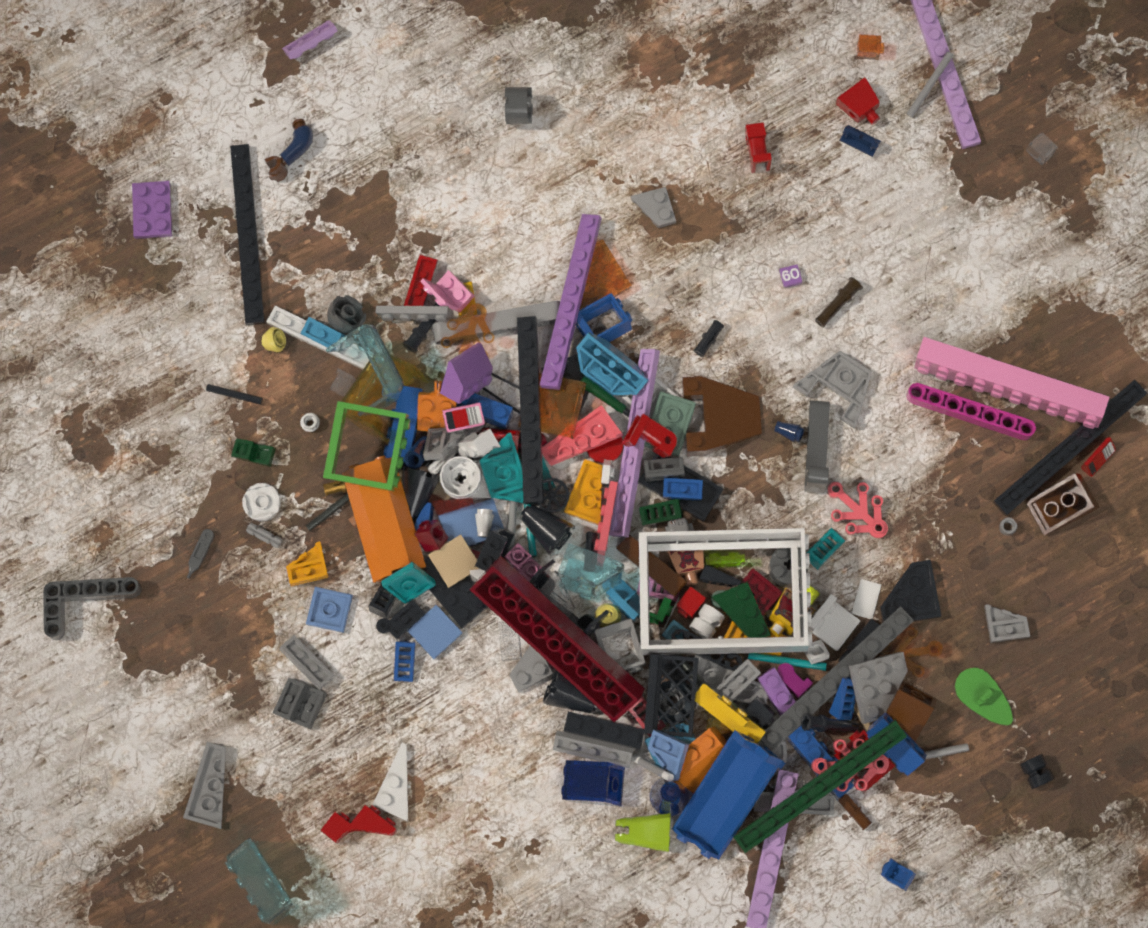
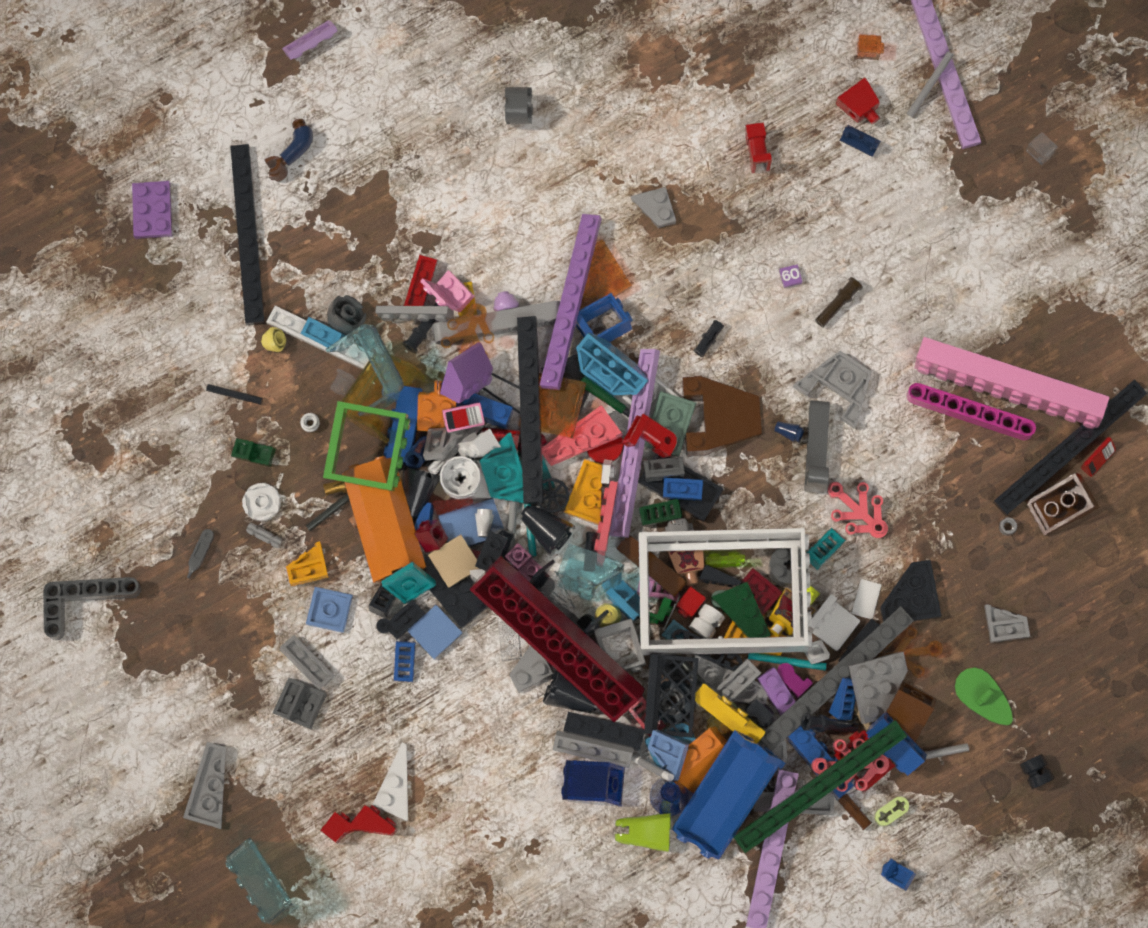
none -> lavender cone [493,291,519,312]
none -> yellowish green beam [874,797,909,826]

